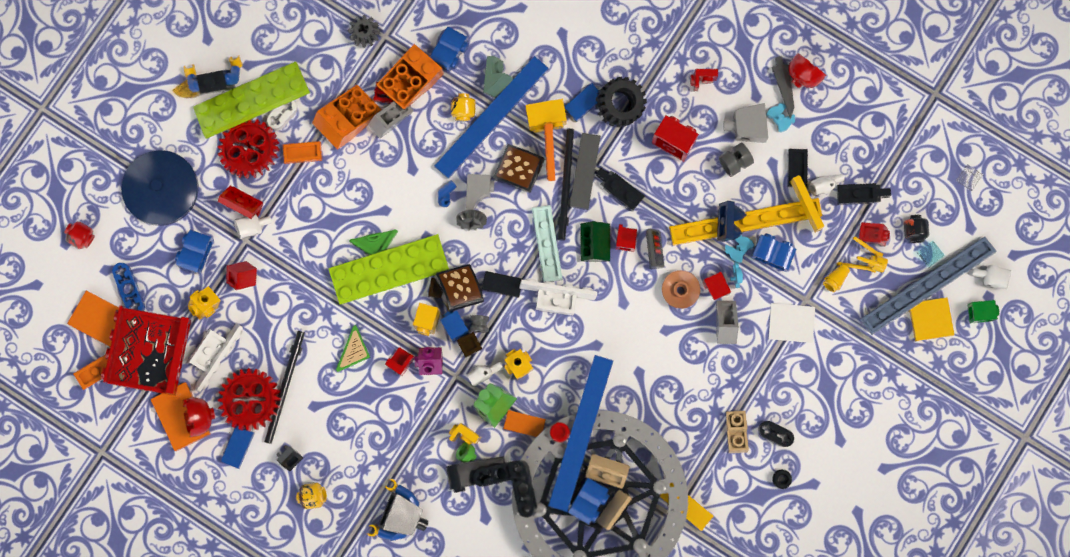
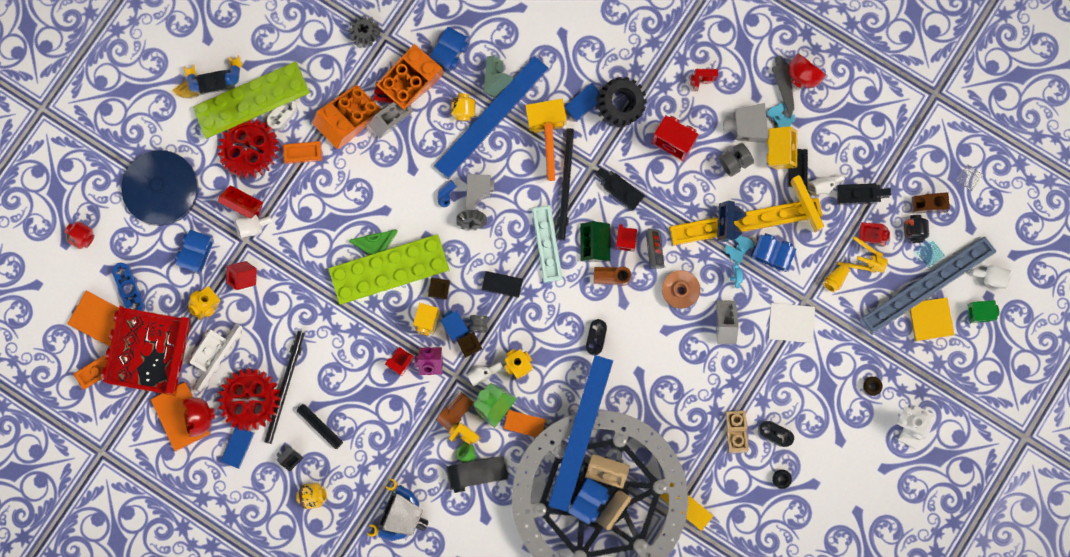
tile [336,325,371,372] -> none
slope [434,264,484,312] -> none
black beam [473,460,538,517] -> none
slope [493,144,545,193] -> none
white bracket [519,278,597,316] -> none
red tile [550,422,570,443] -> none
dark grey tile [570,133,601,210] -> none
red panel [702,272,731,300] -> none
none -> black axle [297,404,343,449]
none -> dark orange piece [436,392,474,432]
none -> black beam [586,319,607,356]
none -> dark orange piece [594,266,632,286]
none -> yellow brick [766,126,797,170]
none -> dark brown plate [863,377,883,396]
none -> white tile [897,405,934,449]
none -> reddish brown leg [912,192,950,214]

